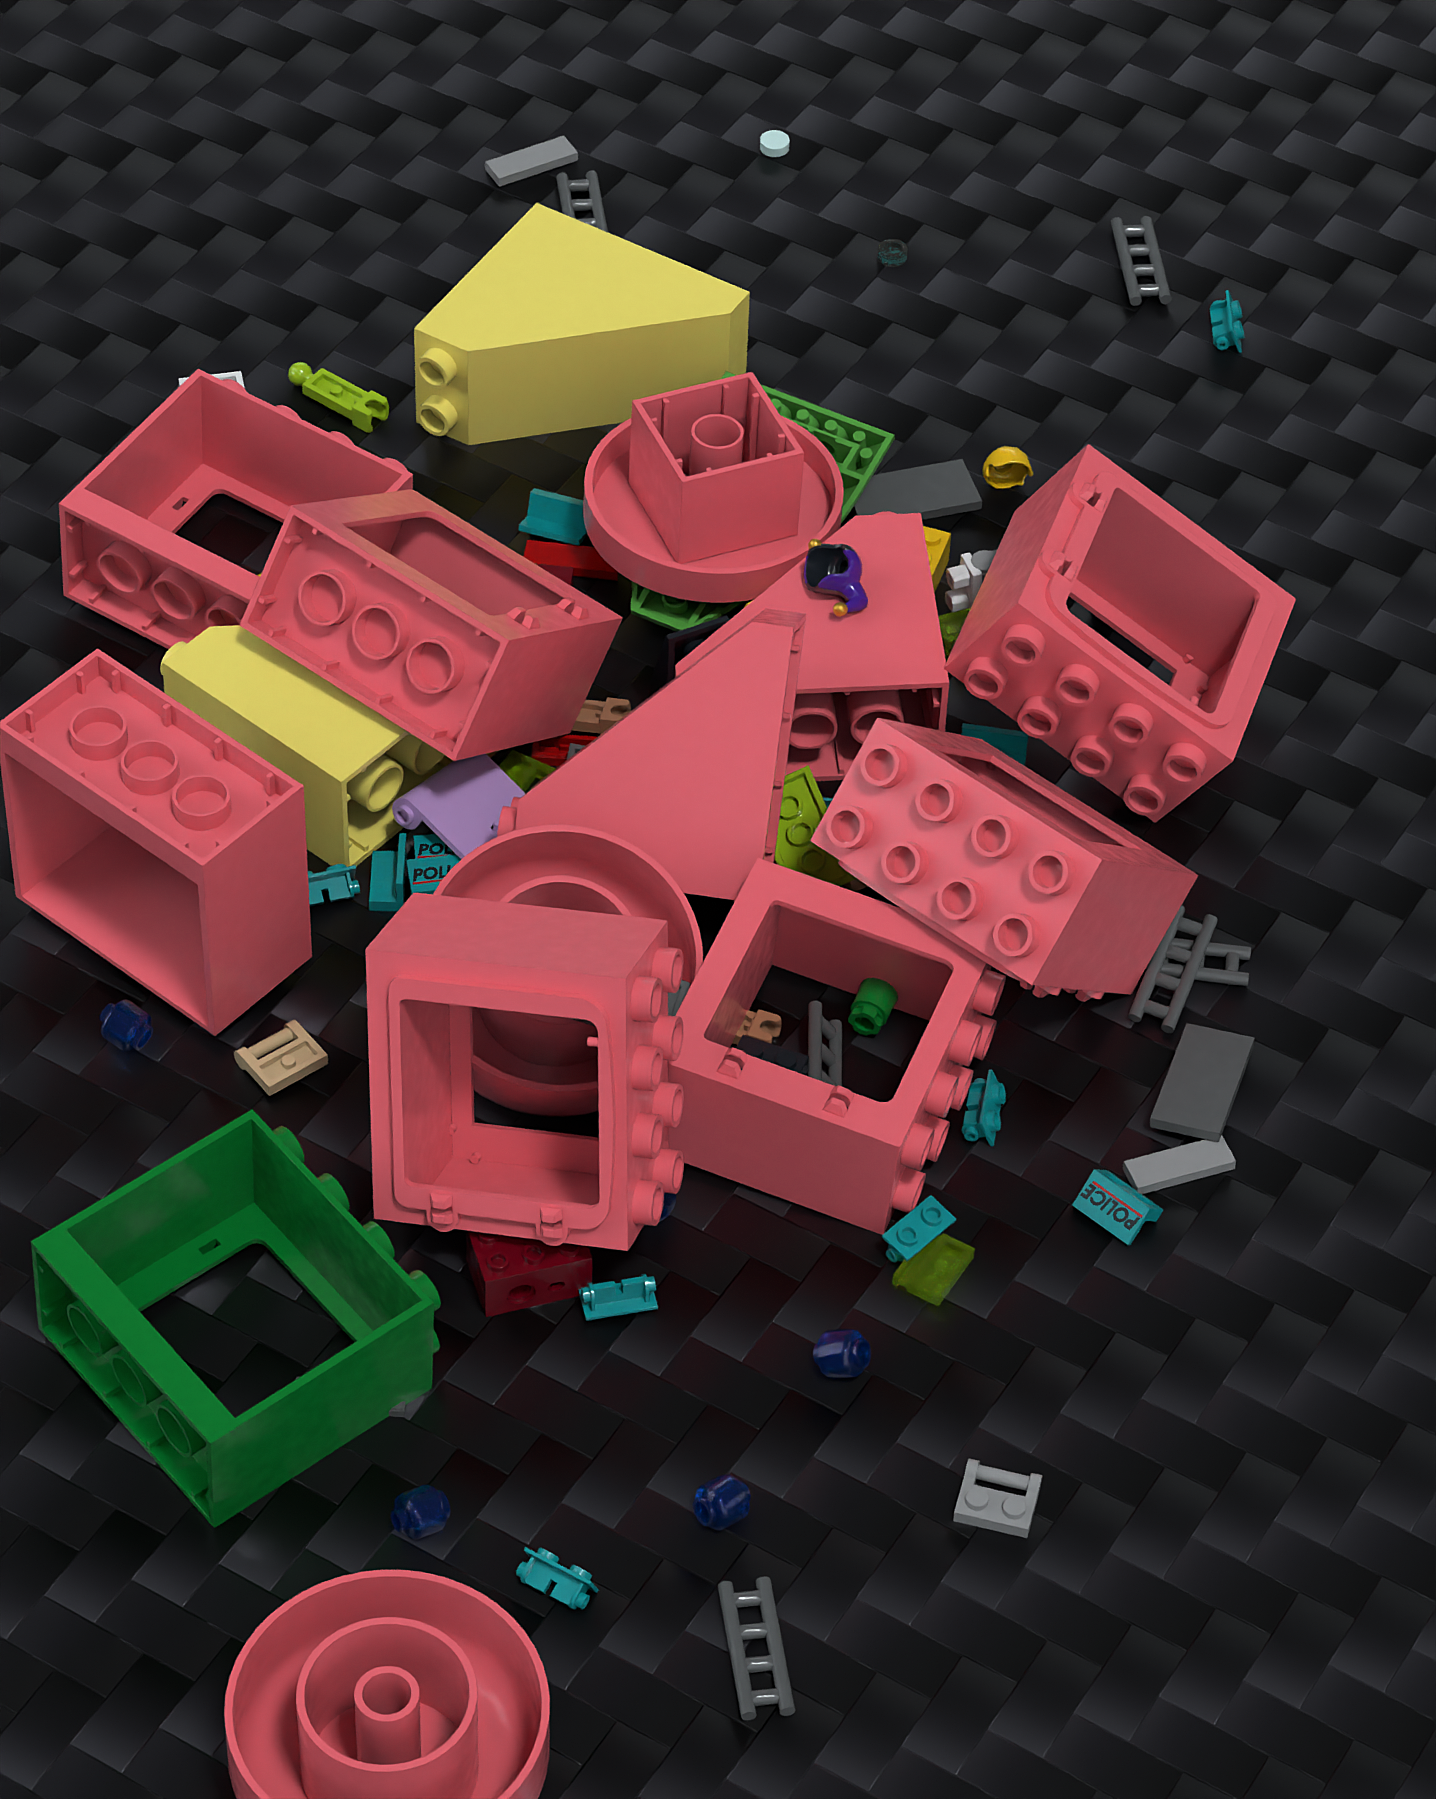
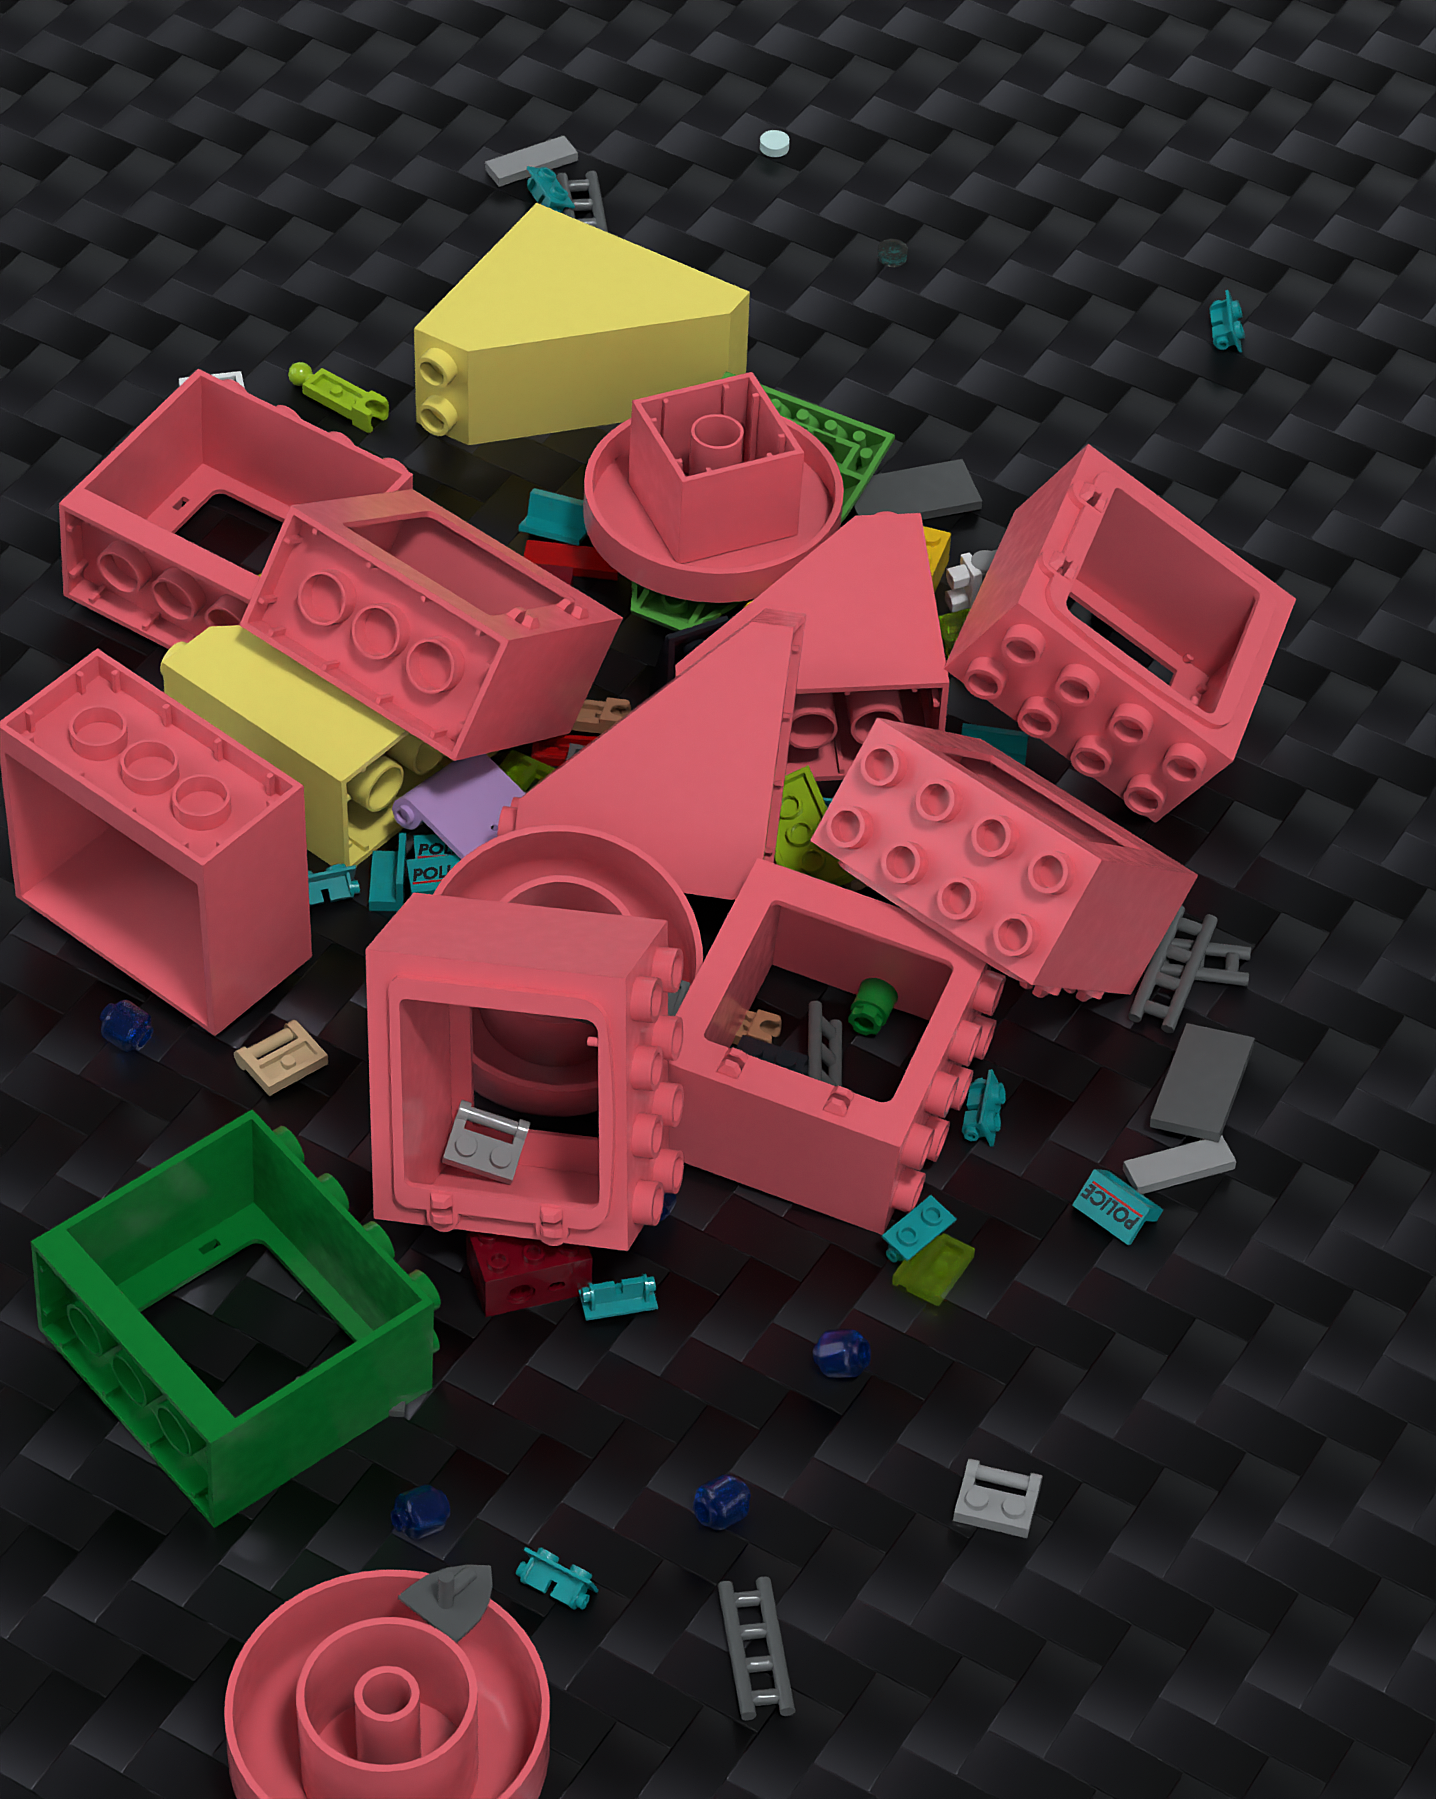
piece [804,539,868,617] -> none
yellow hair [982,446,1033,489] -> none
dark grey bar [1111,216,1172,306] -> none
none -> dark grey shield [398,1565,493,1643]
none -> light grey plate [441,1100,530,1185]
none -> teal hinge [527,166,575,213]

